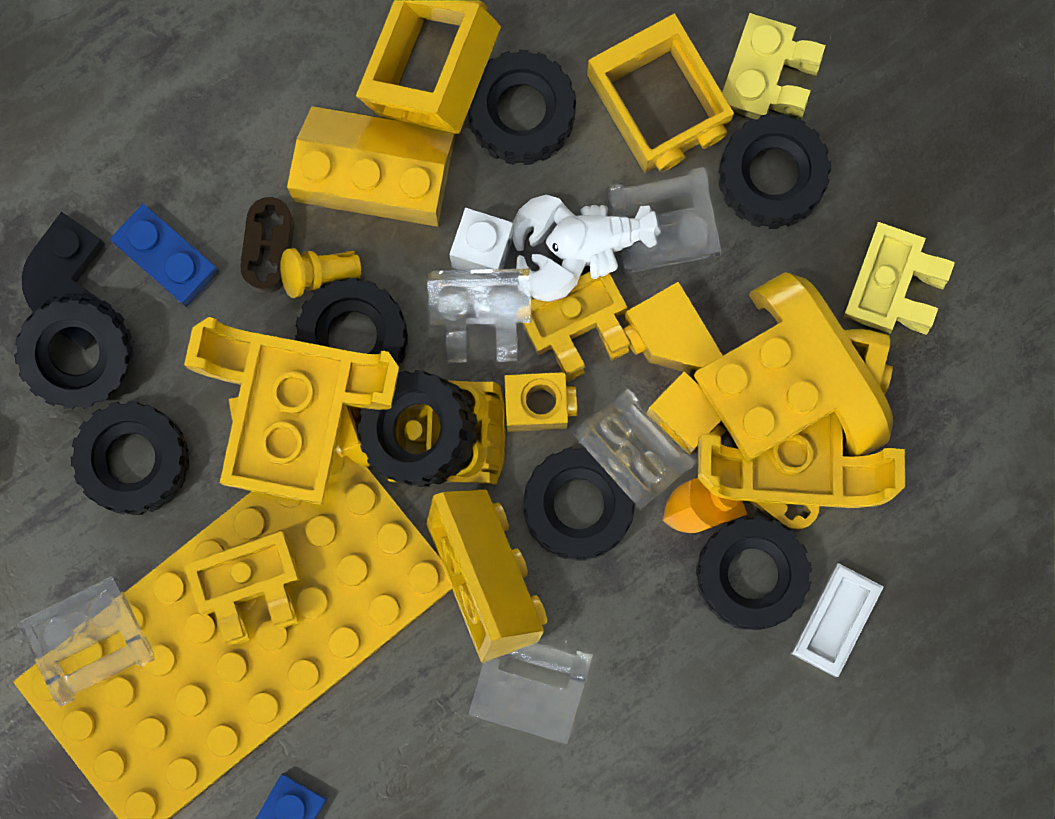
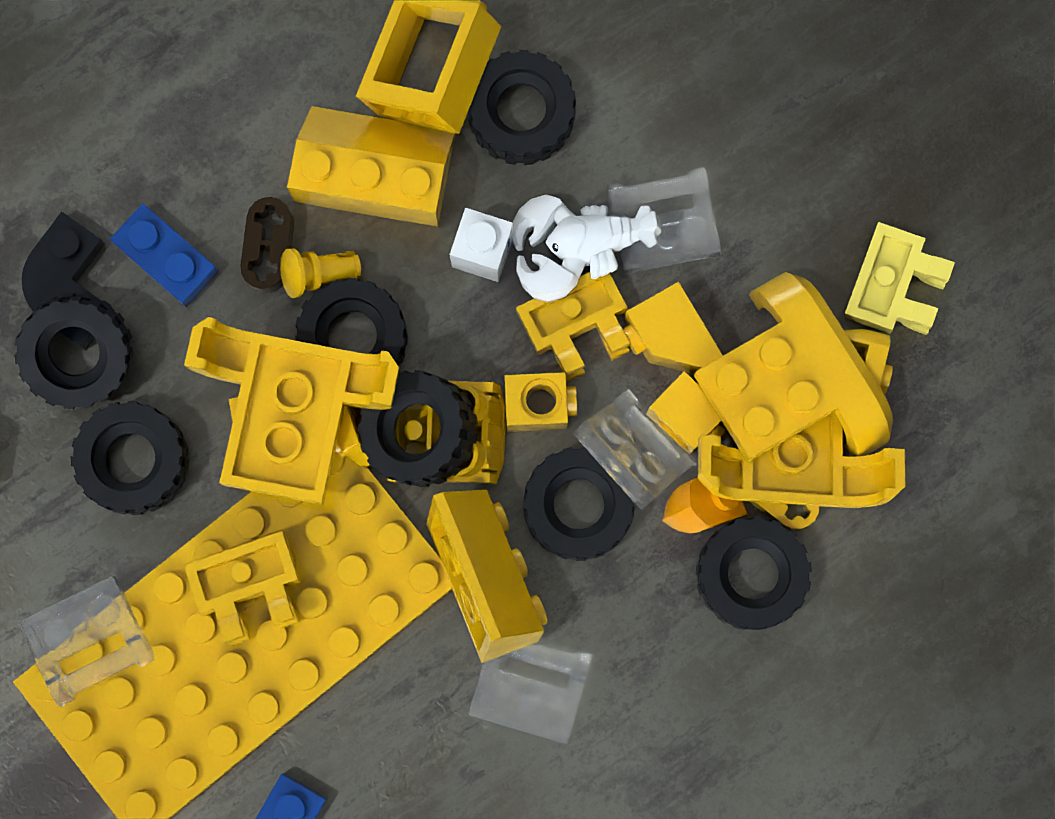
clear plate [427,268,532,363] -> none
yellow window [587,13,734,174] -> none
black tyre [718,114,831,229] -> none
light yellow plate [722,13,826,120] -> none
white tile [790,563,883,677] -> none

